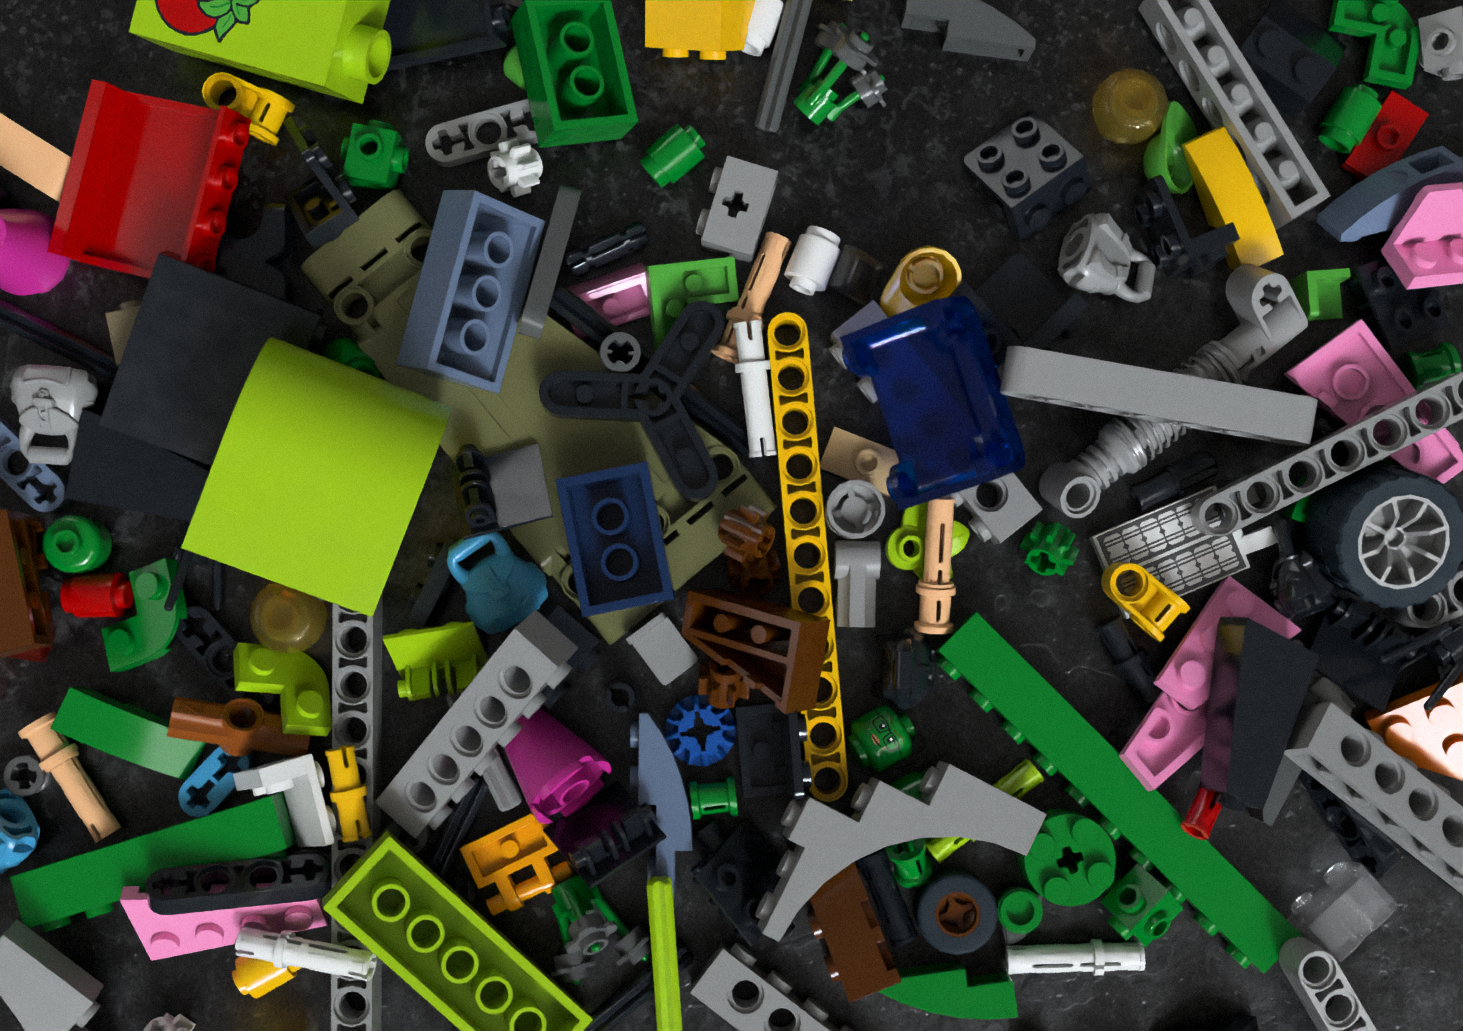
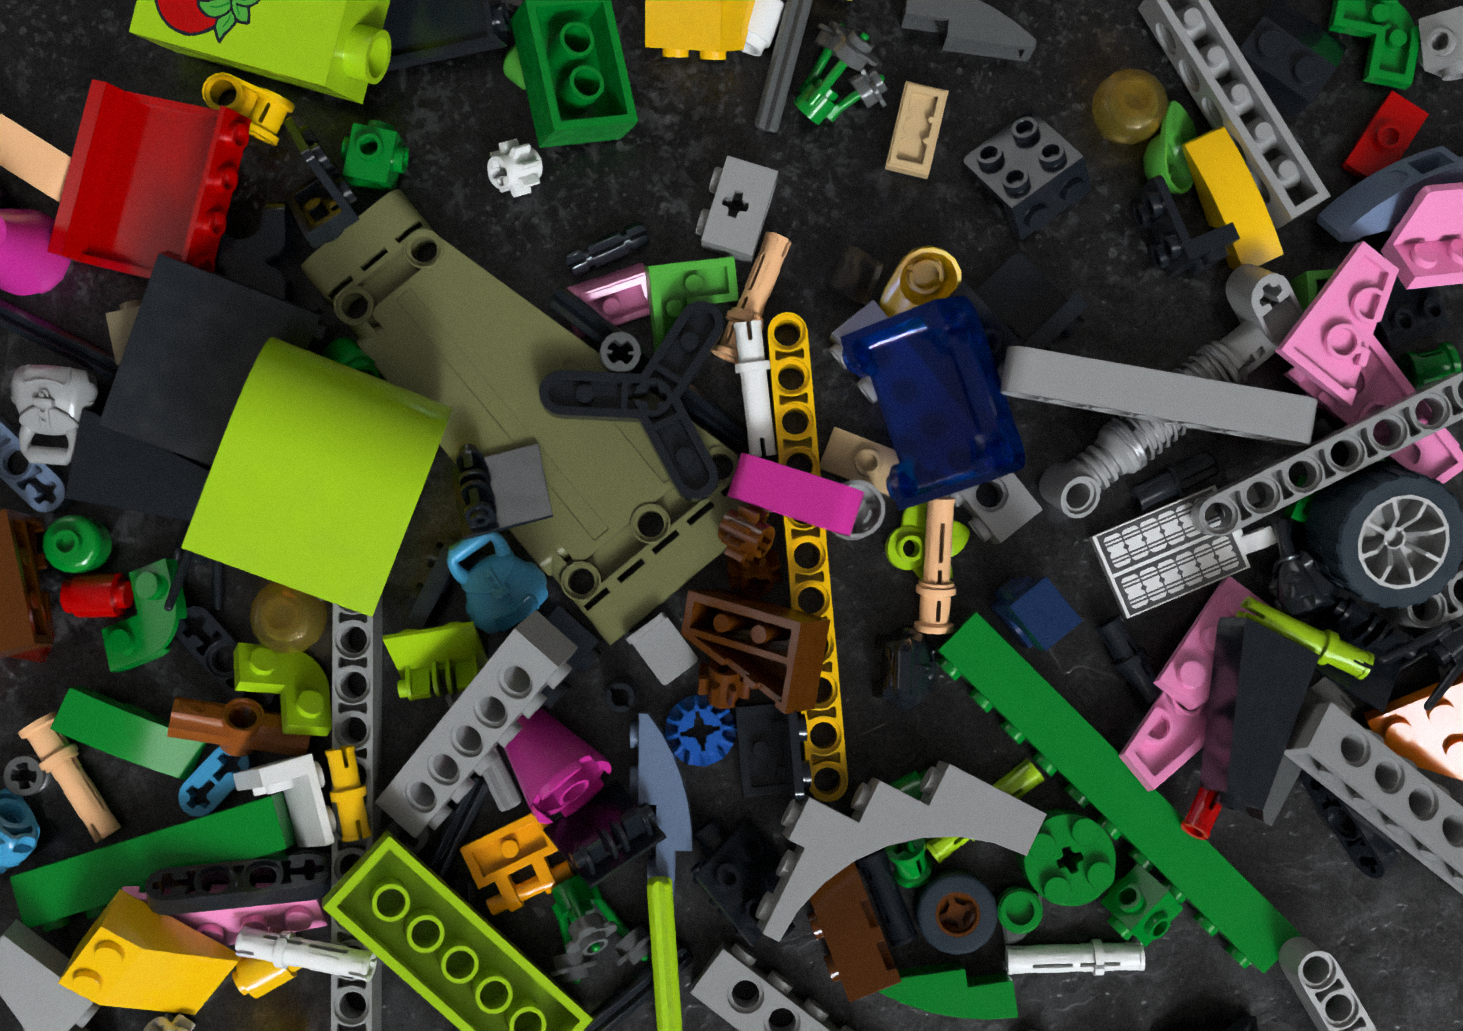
sand blue slope [396,190,545,394] -> none
light grey beam [425,99,538,167] -> none
dark grey beam [518,183,582,340] -> none
dark blue brick [555,461,676,617] -> none
green brick [639,123,706,188] -> none
green bush [689,775,739,820] -> none
white brick [784,226,841,296] -> none
light grey piece [833,540,881,627] -> none
green head [846,706,916,772] -> none
green gear [1020,521,1080,576] -> none
light grey piece [1057,213,1156,303] -> none
yellow piece [1101,561,1190,642] -> none
clear brick [1287,861,1399,963] -> none
green brick [1318,84,1382,154] -> none
none -> yellow slope [58,889,240,1015]
none -> dark pink beam [727,453,865,537]
none -> tan plate [885,81,948,179]
none -> dark blue arch [989,575,1082,651]
none -> lime pin [1236,596,1375,680]
none -> bright pink wing [1275,241,1399,406]

